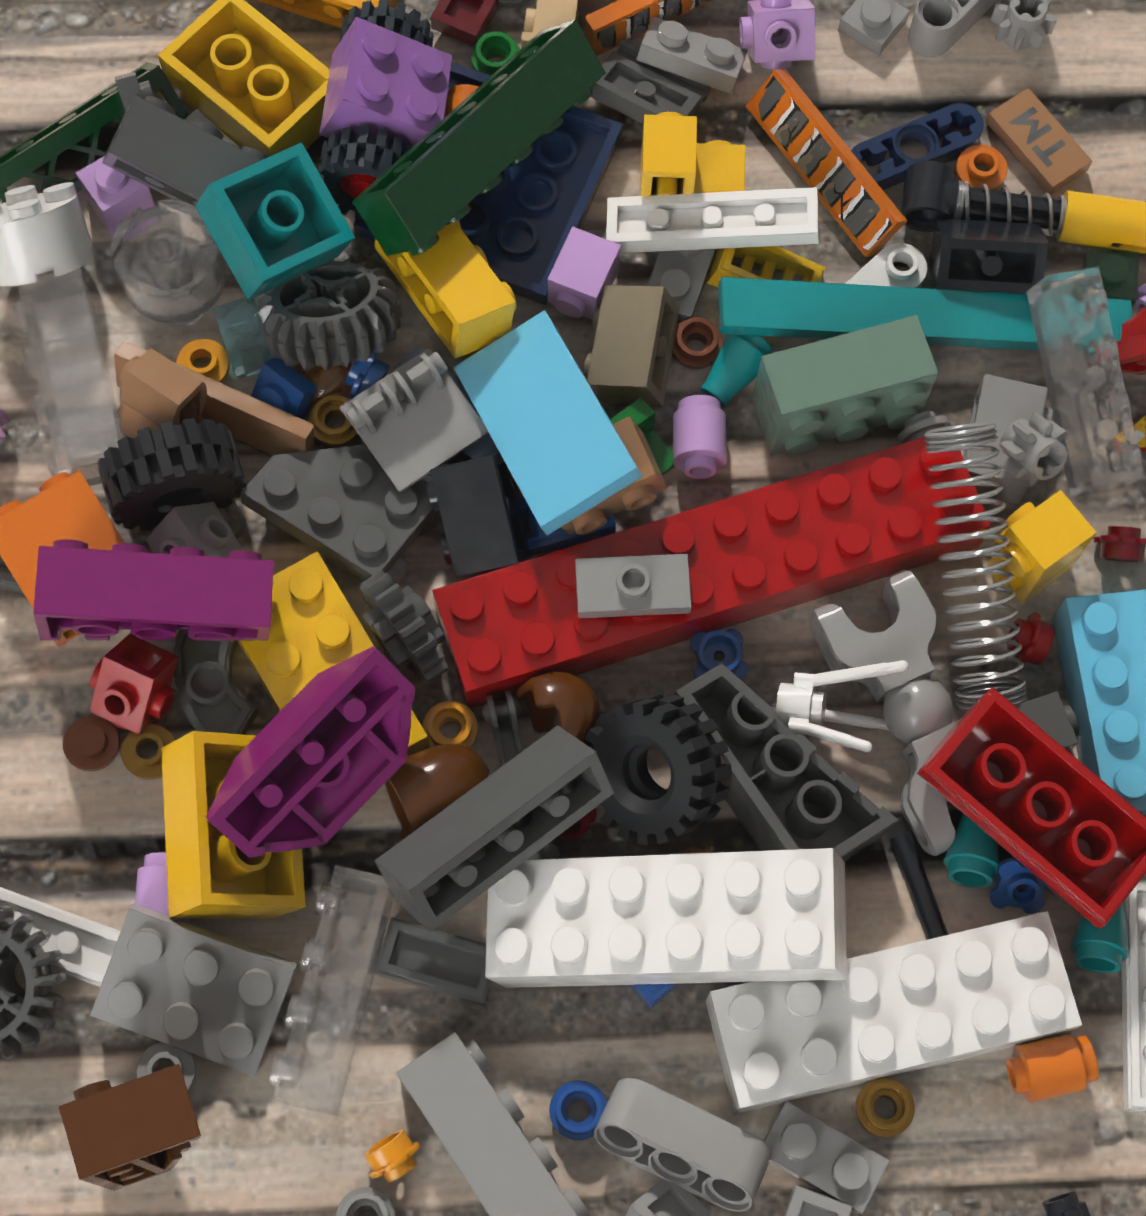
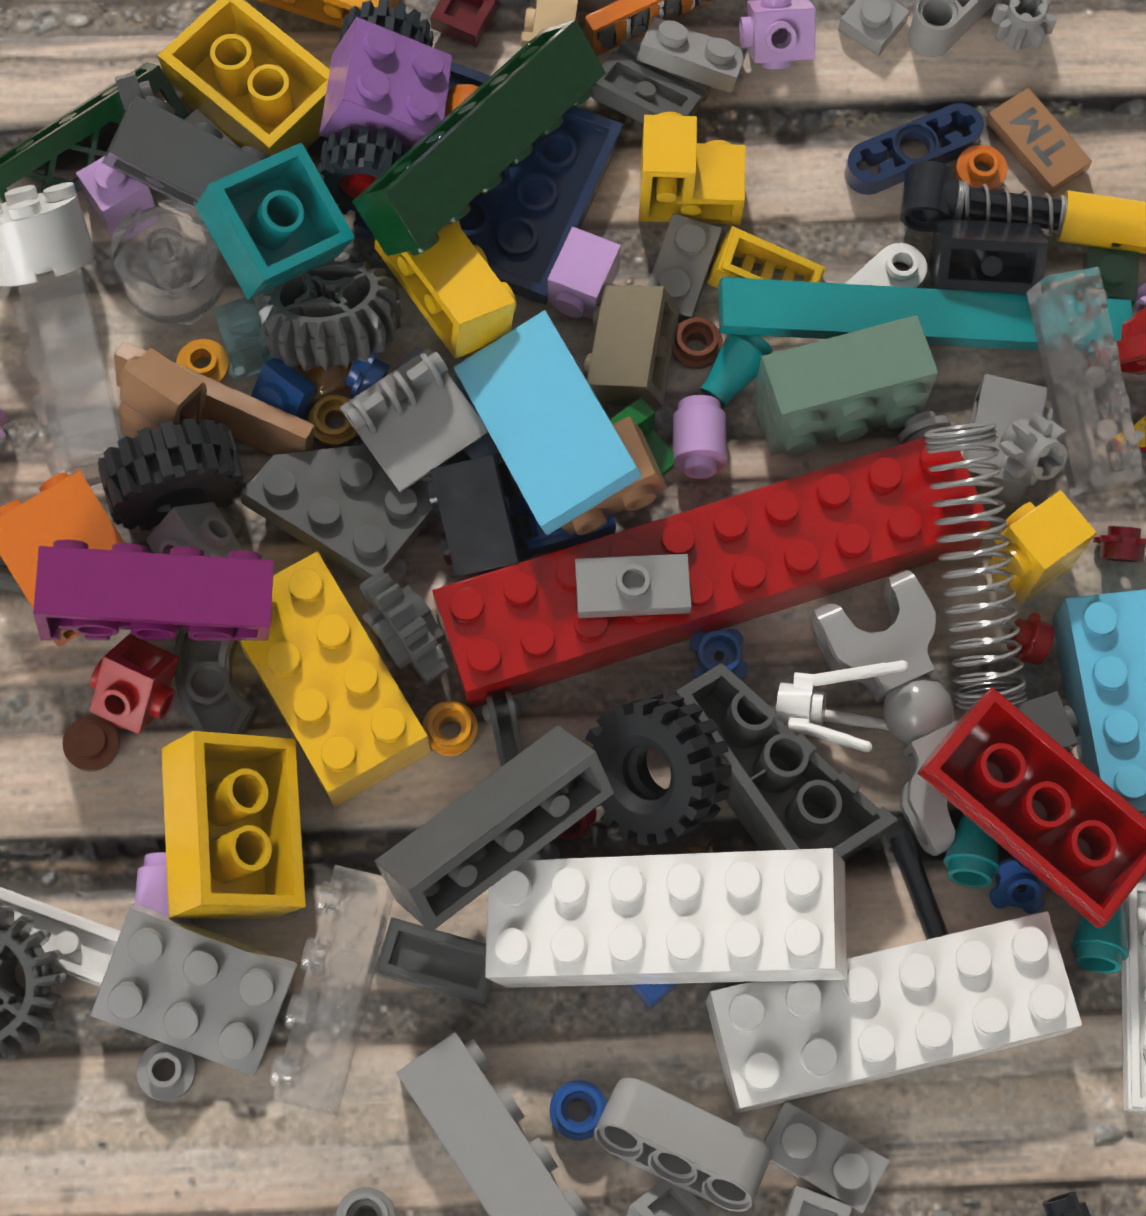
reddish brown wedge [59,1064,201,1191] -> none
pearl gold plate [121,724,175,780] -> none
magenta wedge [206,646,416,858] -> none
light orange plate [364,1129,420,1183] -> none
reddish brown piece [384,744,490,841] -> none
green plate [471,31,520,76] -> none
reddish brown hair [516,670,601,747] -> none
white plate [606,187,819,253] -> none
tile [746,69,907,257] -> none
pearl gold plate [855,1078,915,1138] -> none
orange brick [1006,1032,1099,1103] -> none

